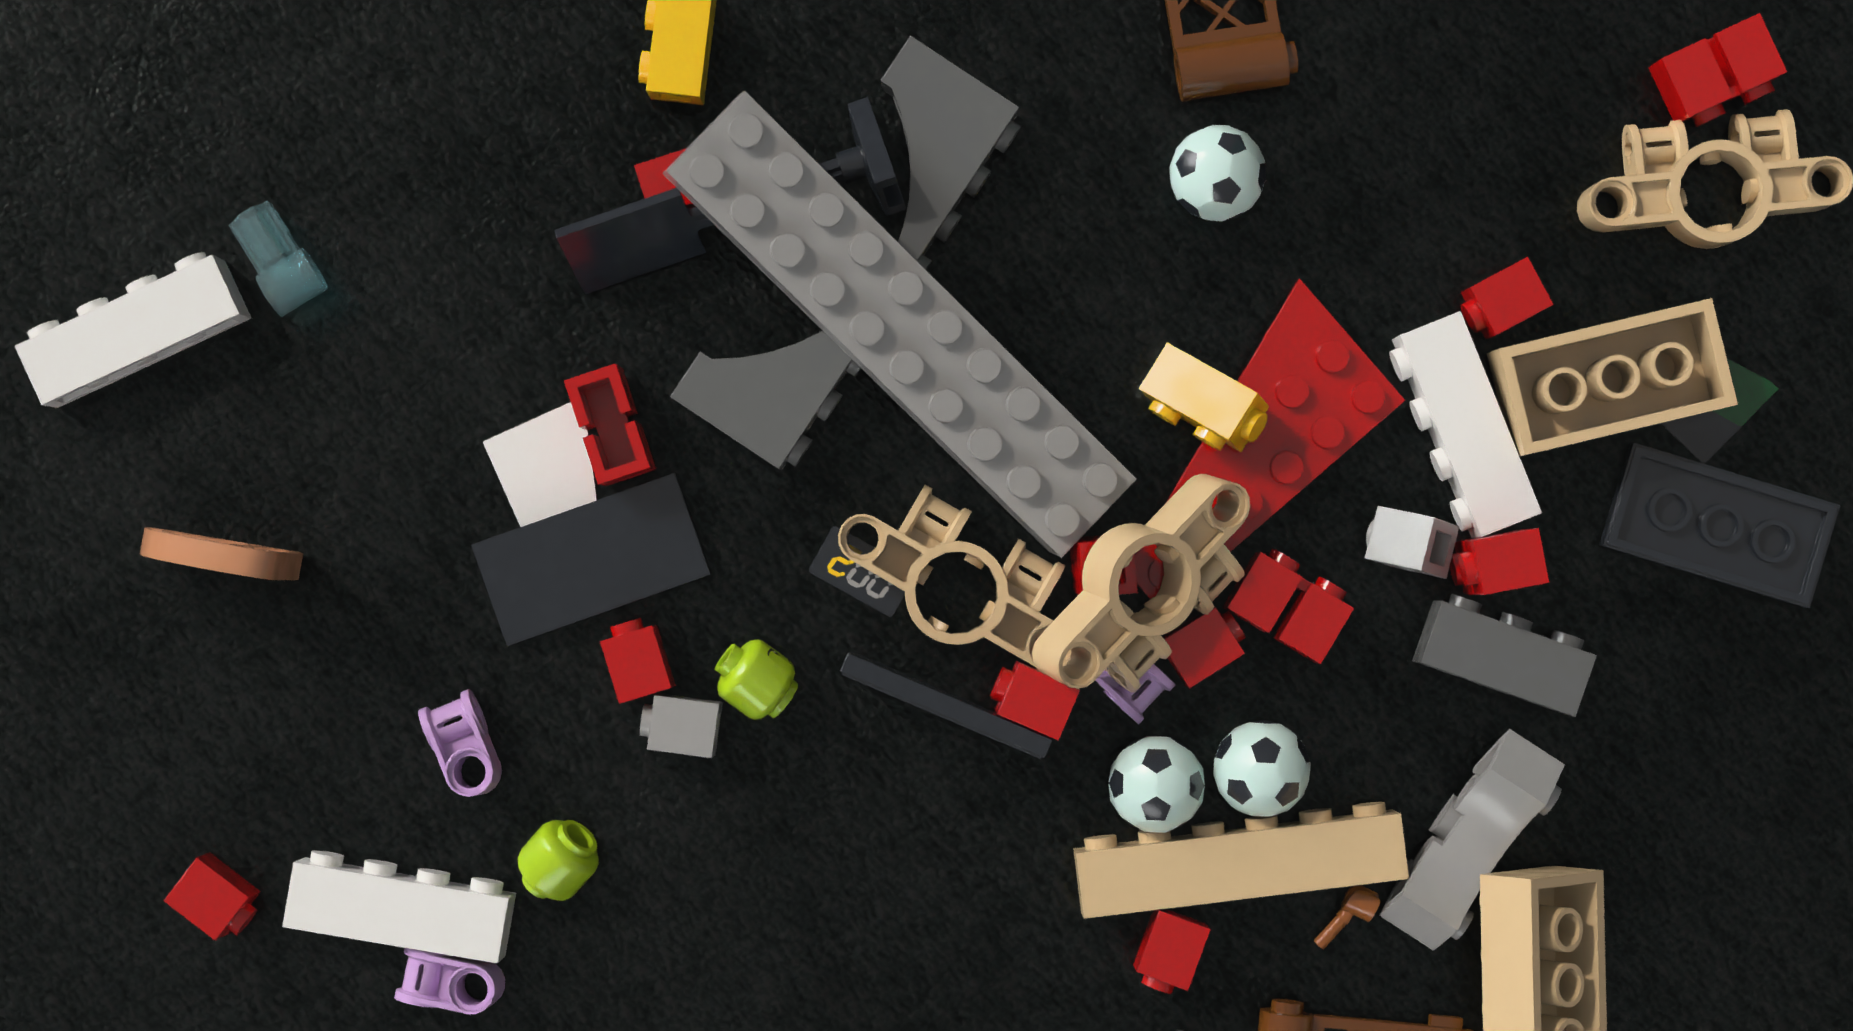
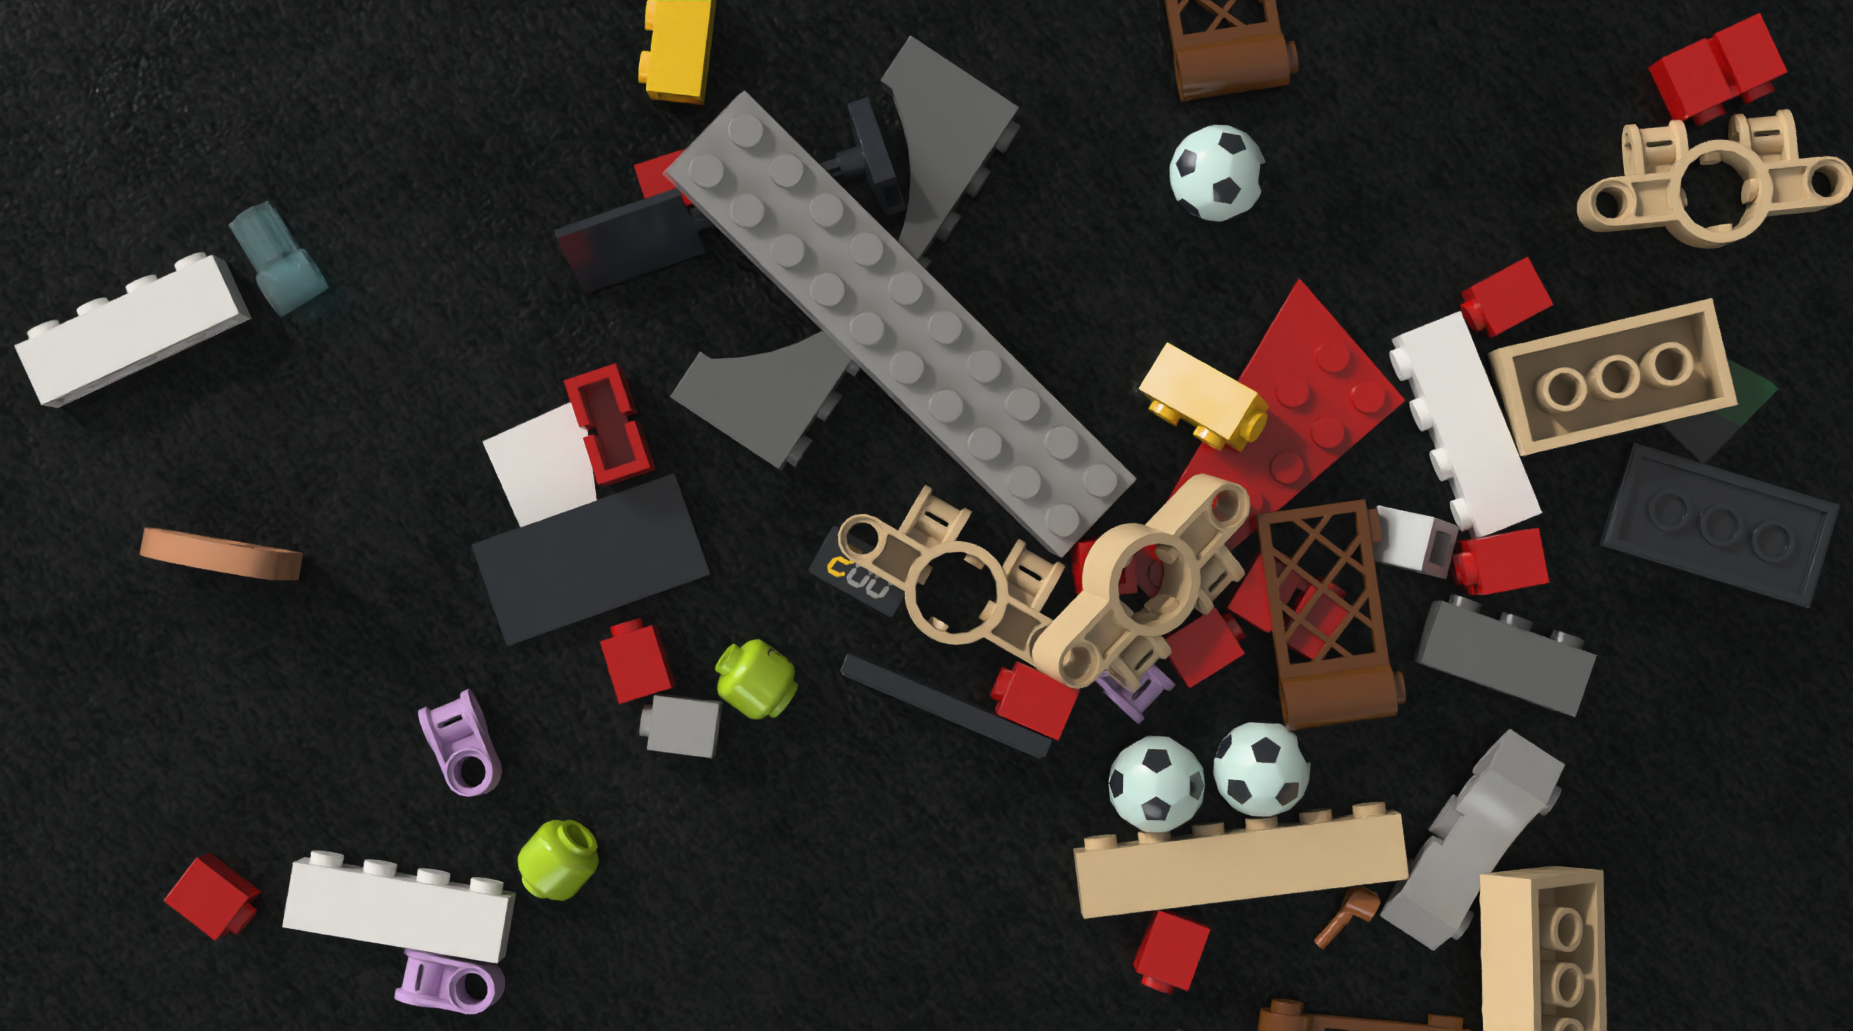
none -> reddish brown piece [1255,499,1406,731]

